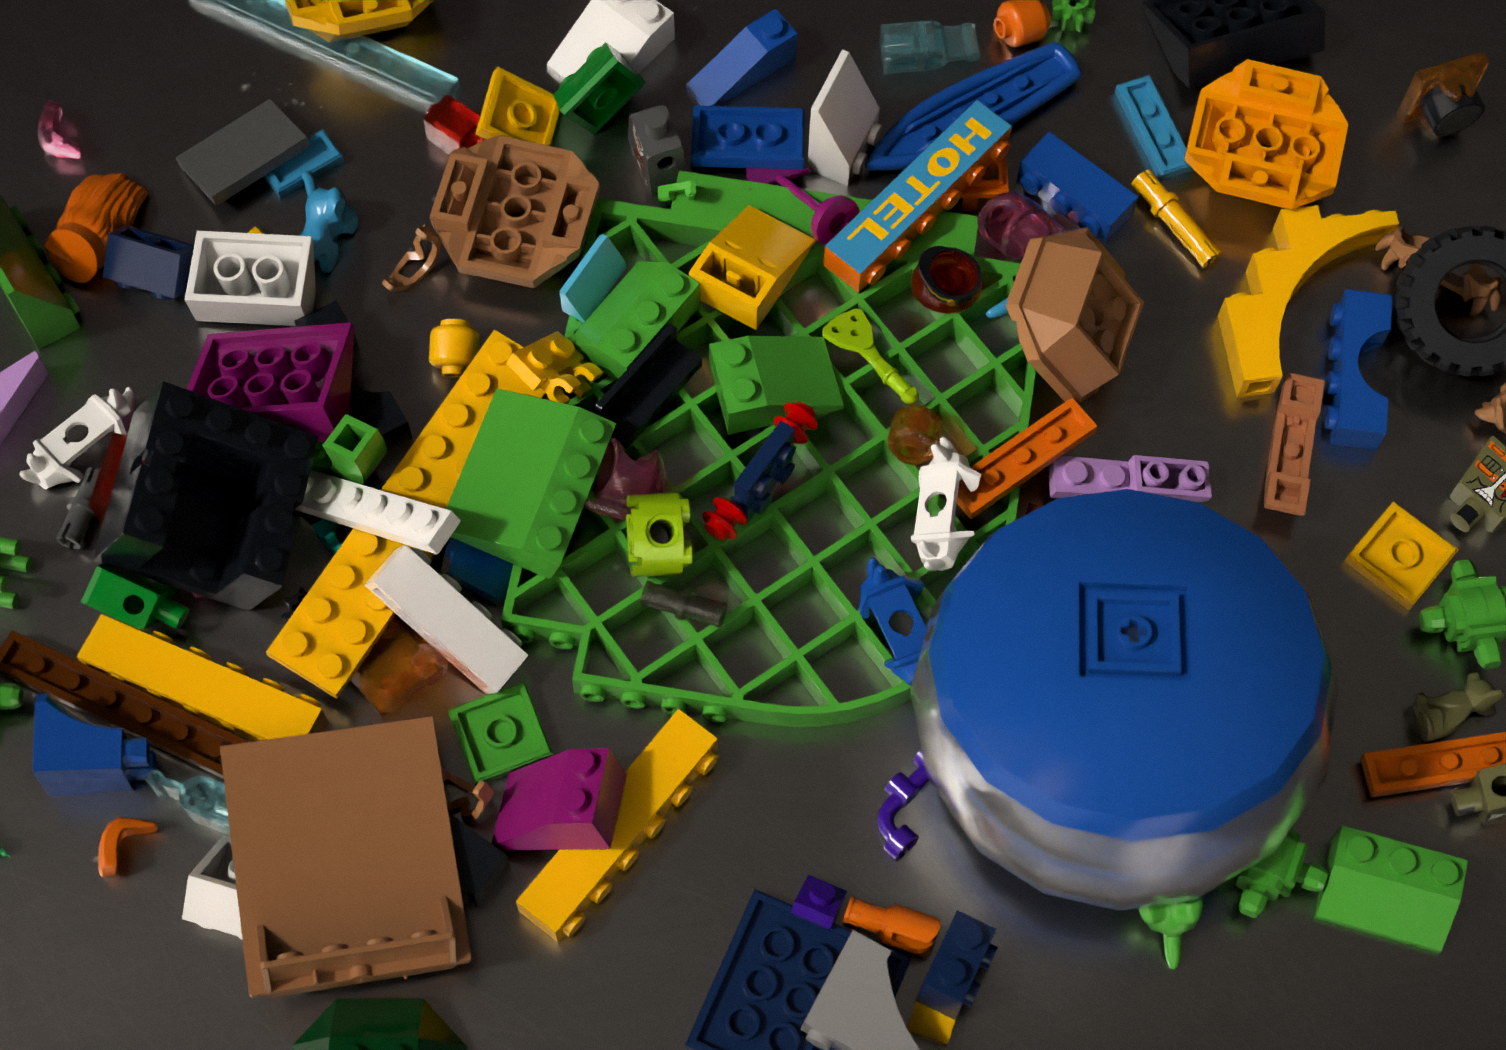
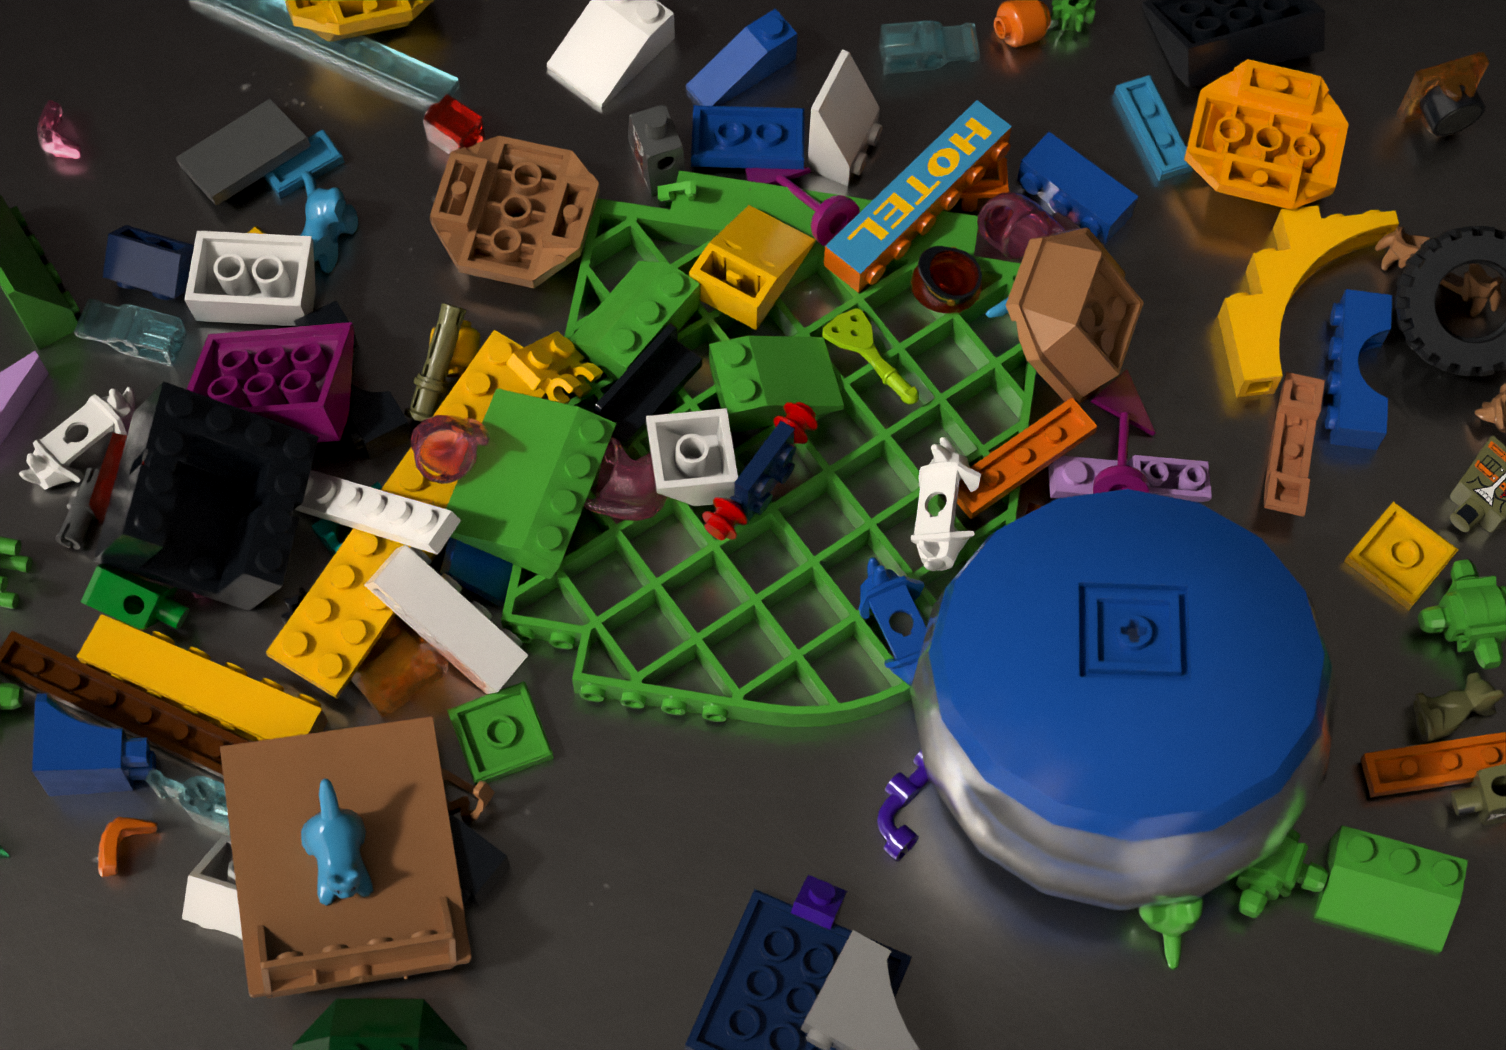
orange hair [43,172,149,283] -> none
bright green arch [311,414,387,485] -> none
medium nougat helmet [382,224,442,292] -> none
yellow tile [475,67,560,146] -> none
magenta slope [491,748,627,850] -> none
yellow brick [516,709,719,943] -> none
green slope [553,42,647,135] -> none
medium azure slope [560,233,626,323] -> none
lime brick [626,492,692,577] -> none
clear smoke pin [640,581,727,628] -> none
orange arm [843,896,941,958] -> none
blue piece [865,42,1082,171] -> none
clear orange head [887,405,943,465] -> none
yellow tile [907,990,957,1047] -> none
dark blue brick [915,910,998,1020] -> none
yellow pin [1131,169,1222,268] -> none
none -> clear light blue piece [74,299,187,367]
none -> dark azure animal [301,778,373,906]
none -> olive pin [404,302,467,423]
none -> piece [411,415,490,484]
none -> white slope [646,408,738,506]
none -> magenta piece [1090,369,1156,494]

